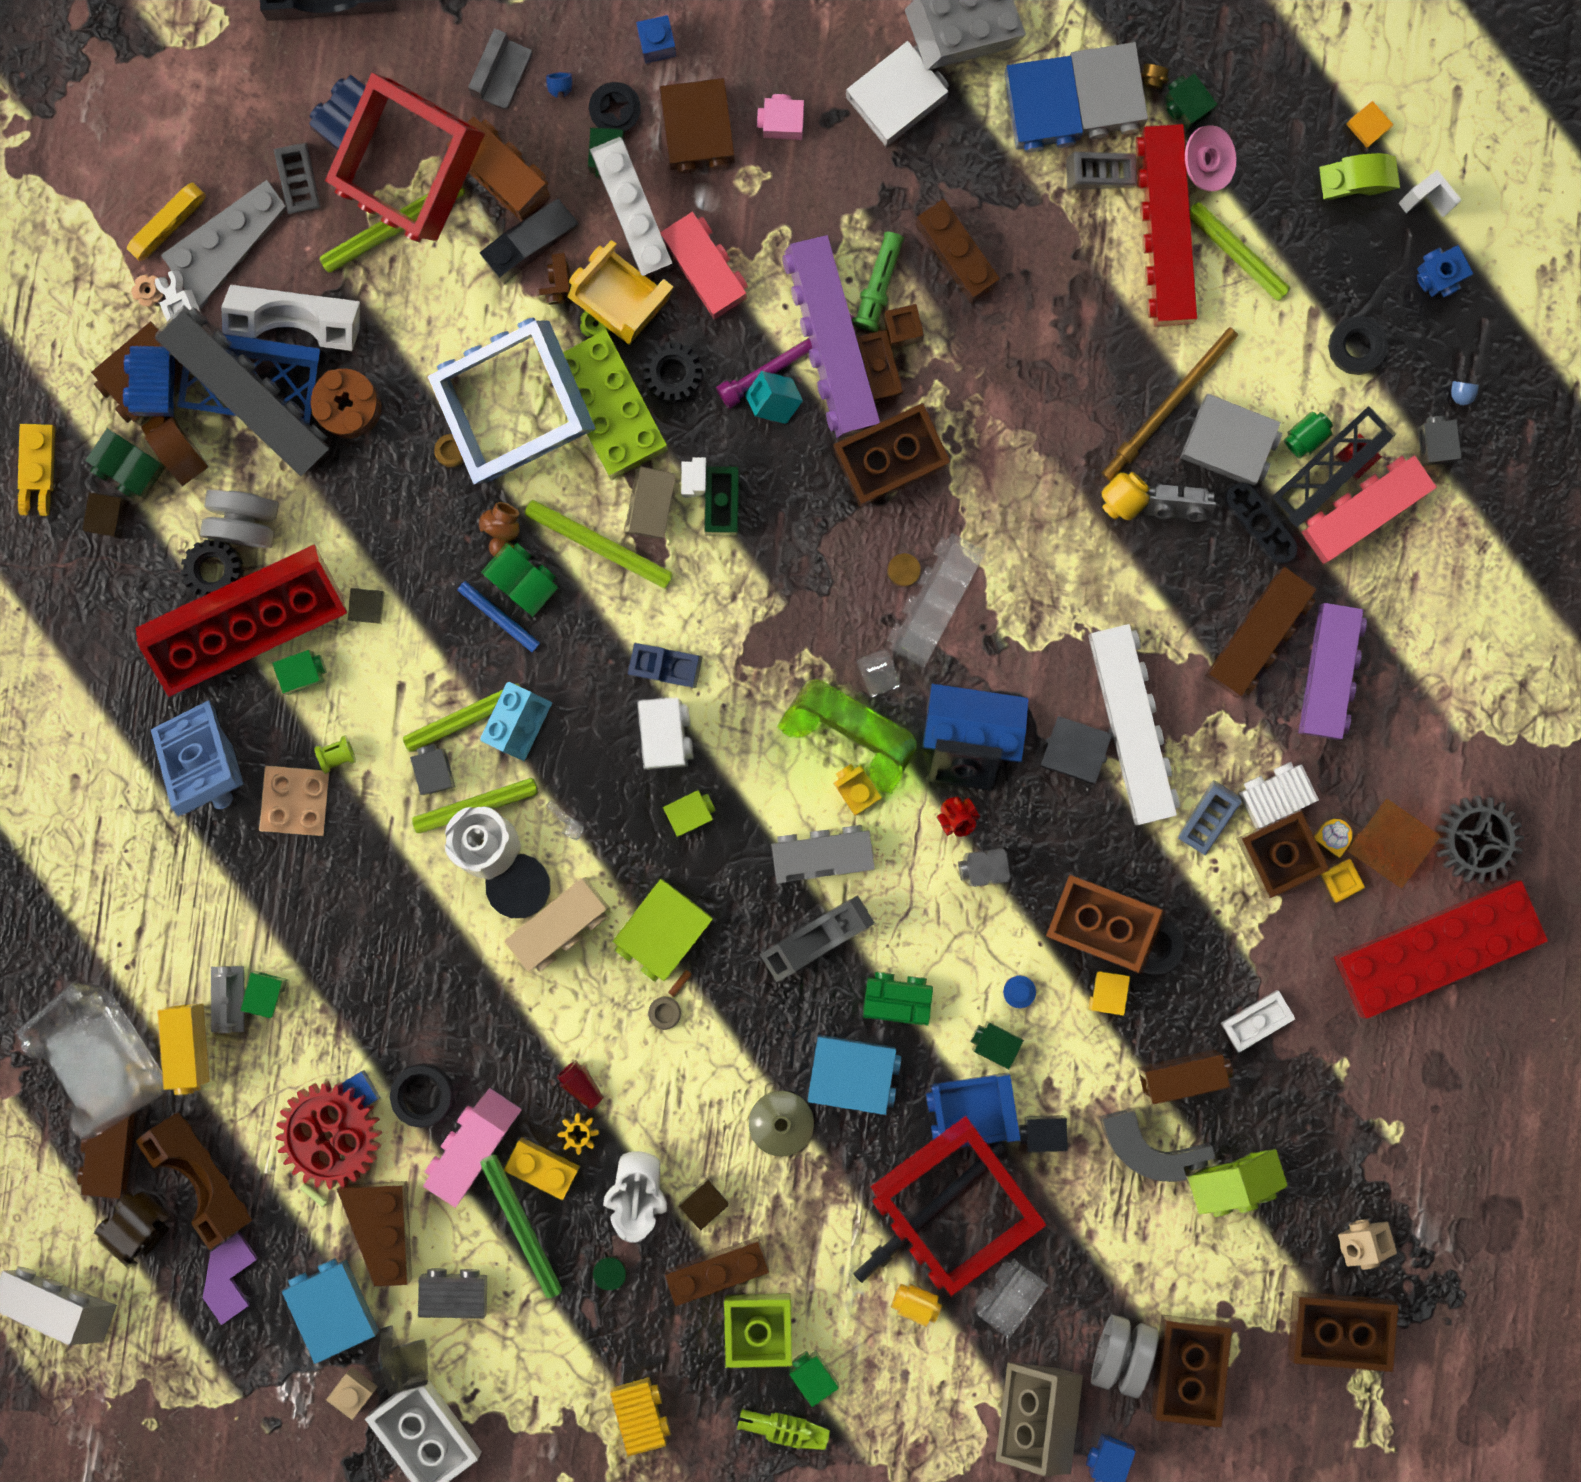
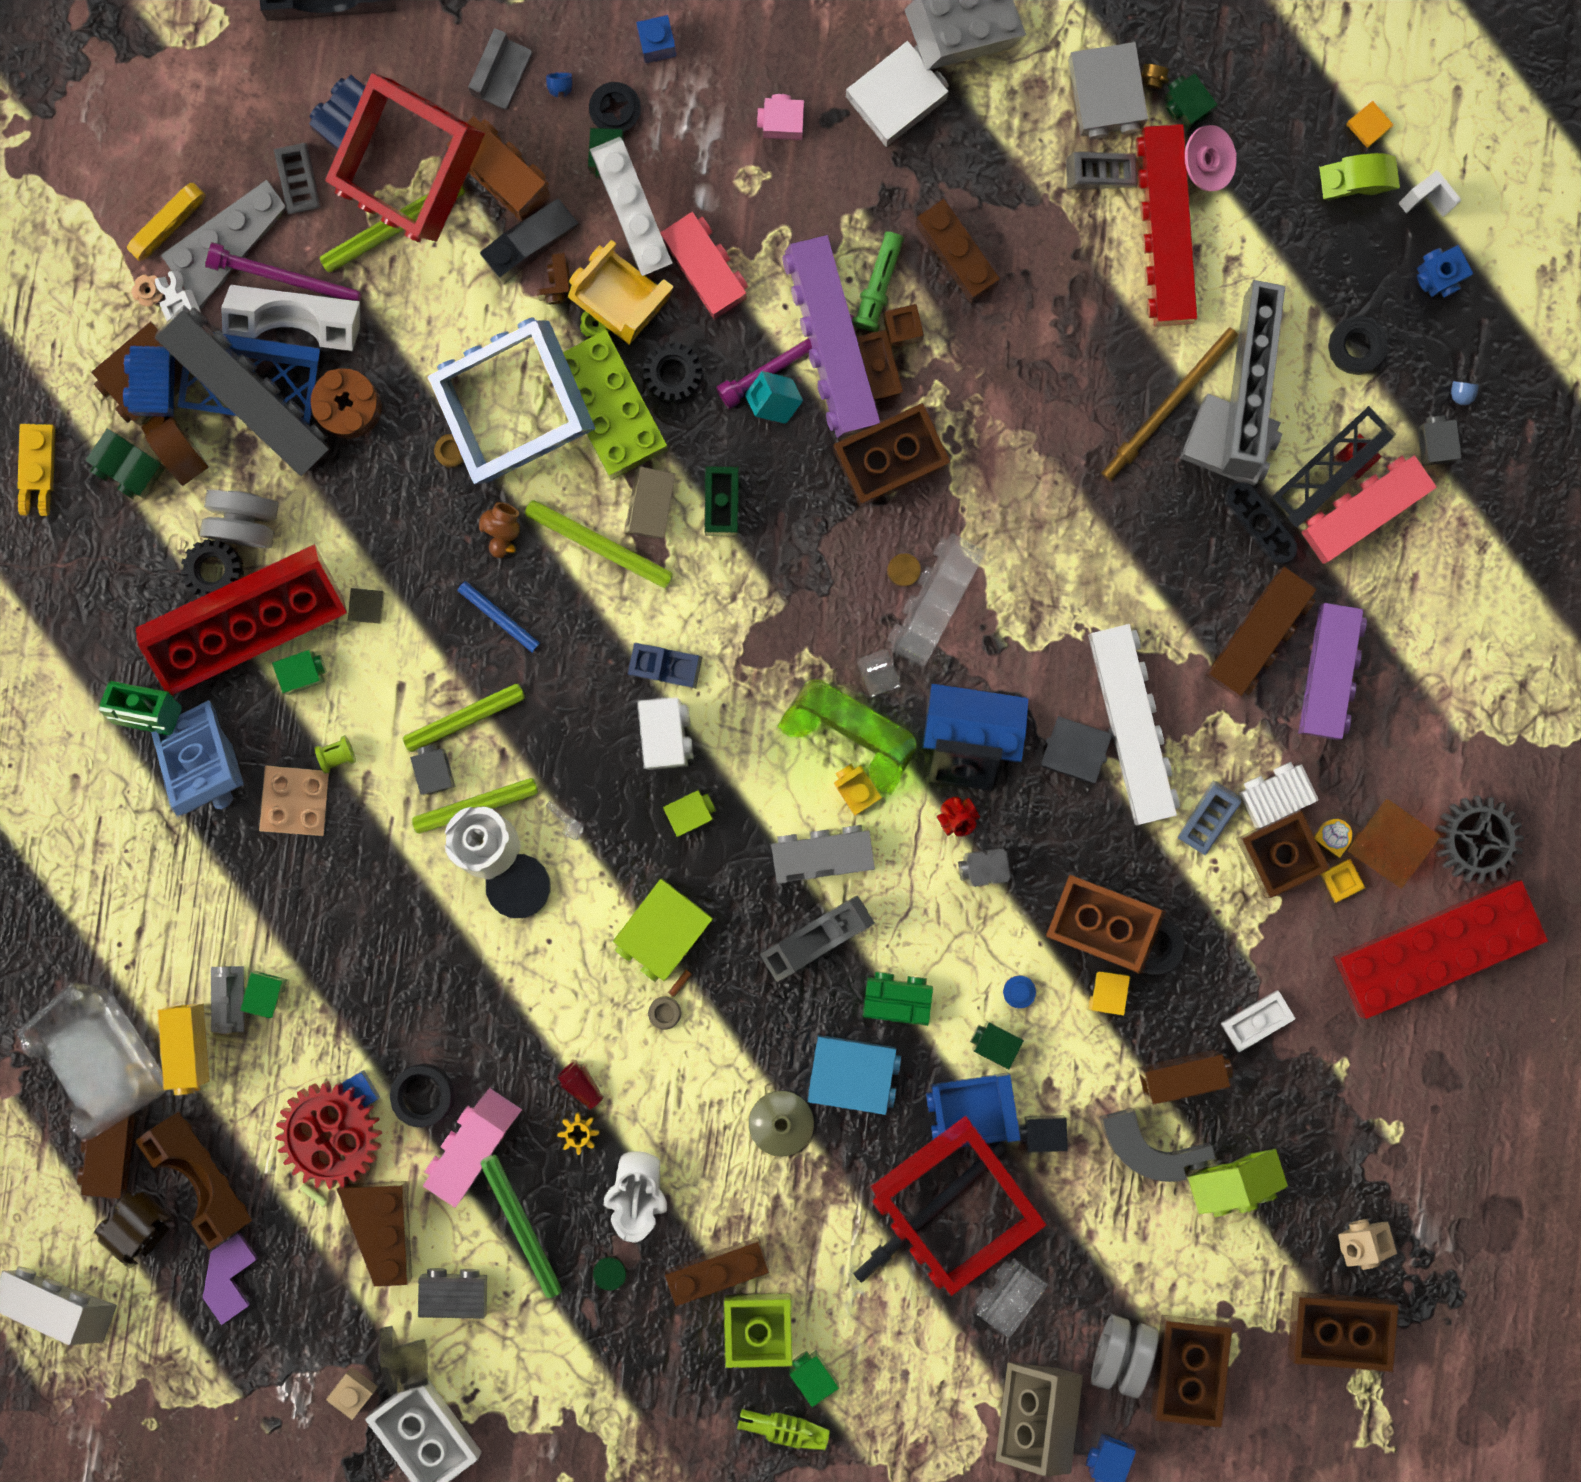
dark brown panel [82,492,128,539] -> none
dark azure brick [282,1258,379,1364] -> none
medium azure bracket [480,682,552,761] -> none
green brick [481,543,558,617] -> none
tan brick [504,877,610,972] -> none
yellow brick [504,1137,580,1200] -> none
yellow brick [610,1377,671,1457] -> none
reddish brown brick [660,78,735,174] -> none
dark brown panel [679,1176,729,1231] -> none
white slope [681,458,706,498] -> none
yellow brick [891,1283,942,1327] -> none
blue brick [1004,56,1083,152] -> none
yellow head [1102,472,1151,520] -> none
flat silver hinge [1145,484,1216,522] -> none
lime axle [1190,202,1290,301] -> none
green brick [1283,411,1333,459] -> none
none -> green brick [99,681,181,736]
none -> magenta piece [205,242,362,301]
none -> dark grey brick [1221,280,1285,479]

